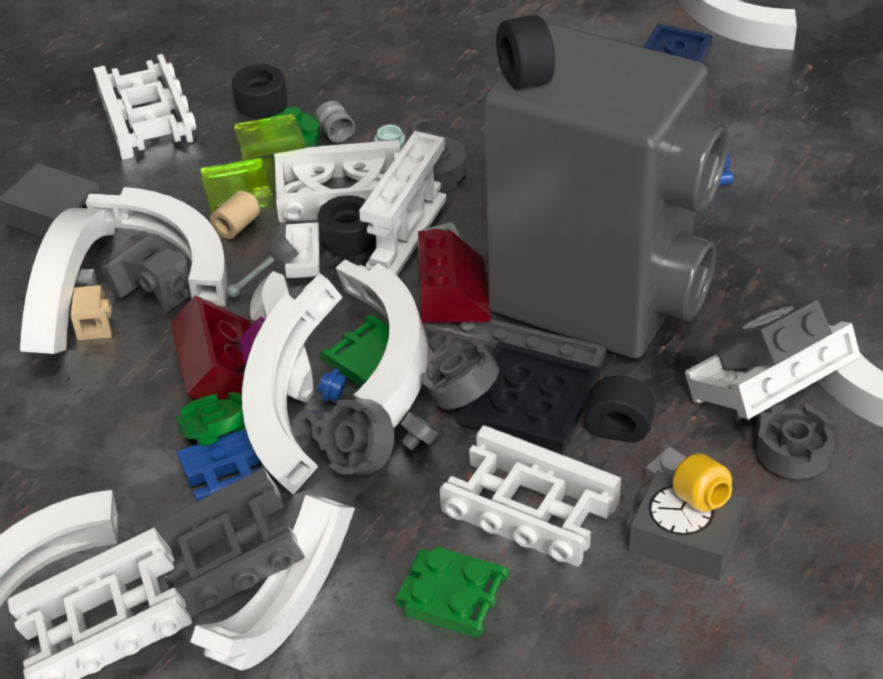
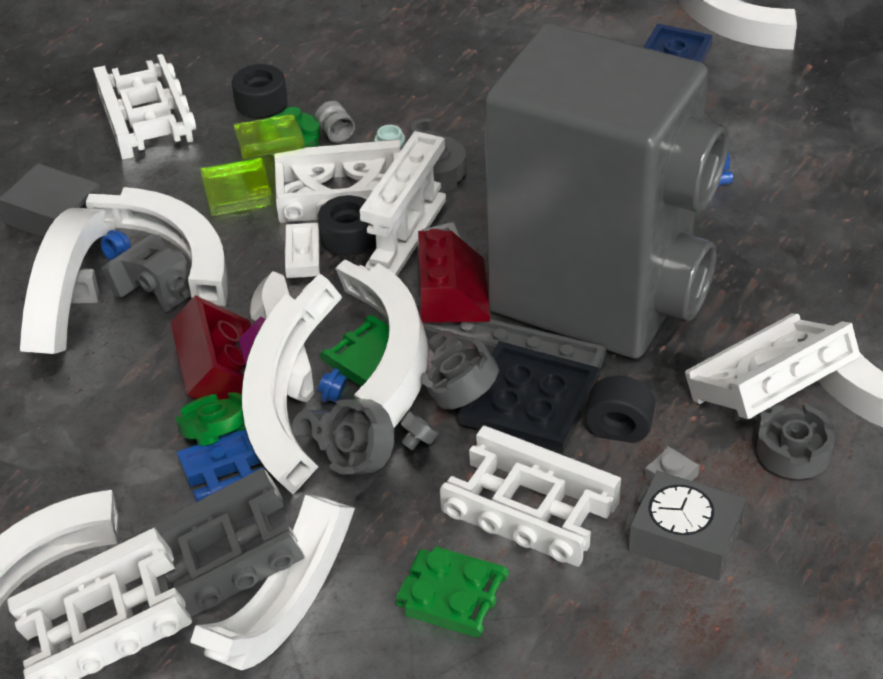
tan brick [71,285,112,340] -> none
tan brick [210,191,260,239] -> none
hinge [227,234,299,297] -> none
black tyre [496,15,556,90] -> none
yellow head [673,453,732,512] -> none
dark grey brick [712,299,832,370] -> none
none -> blue plate [101,230,131,261]

